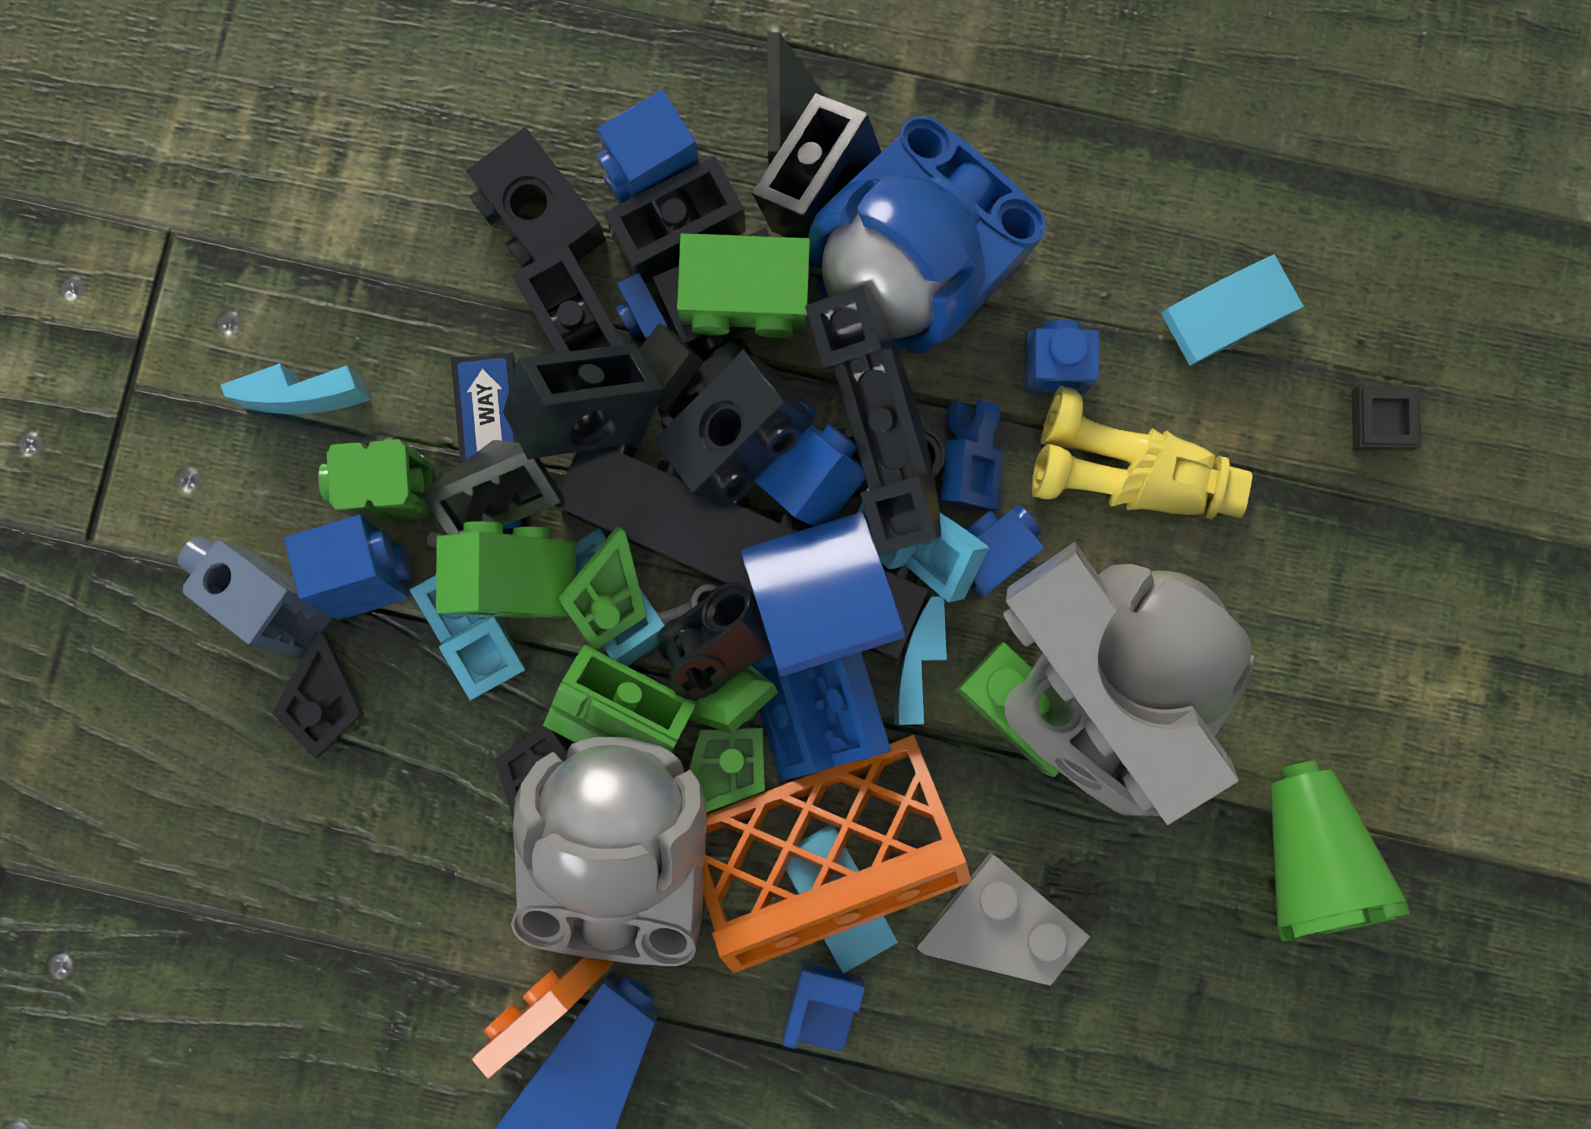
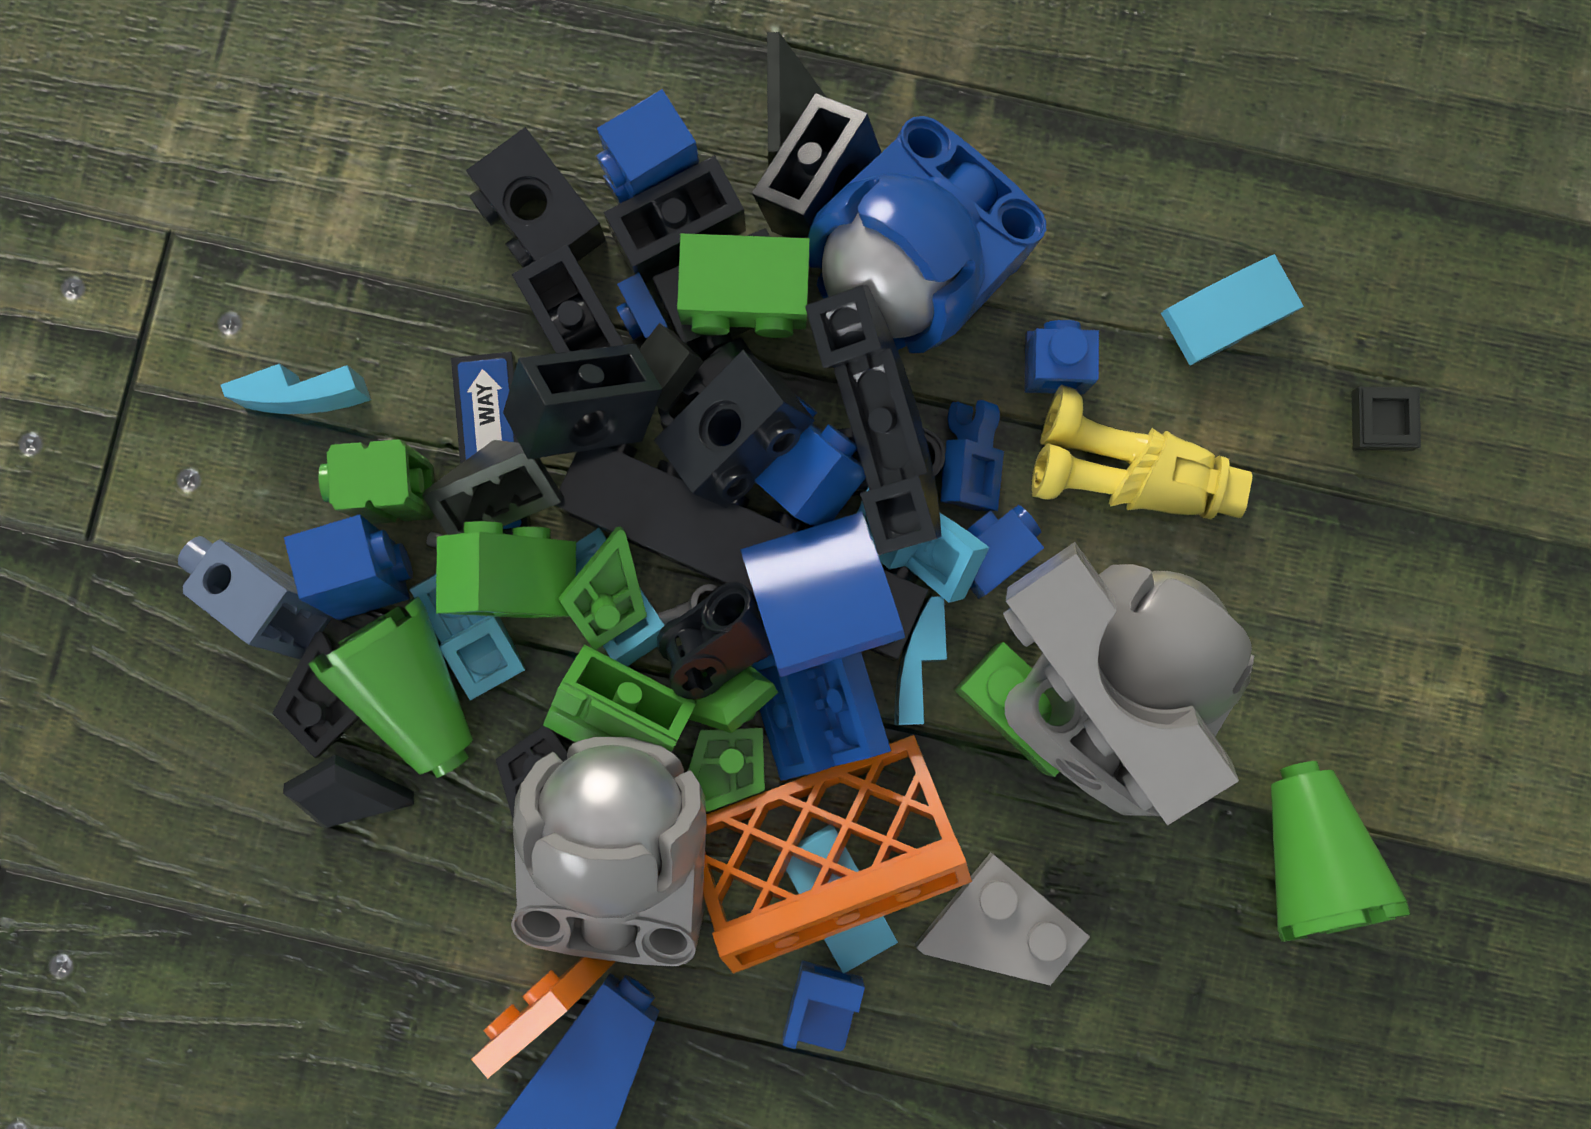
none -> black piece [283,755,414,829]
none -> bright green cone [308,597,473,778]

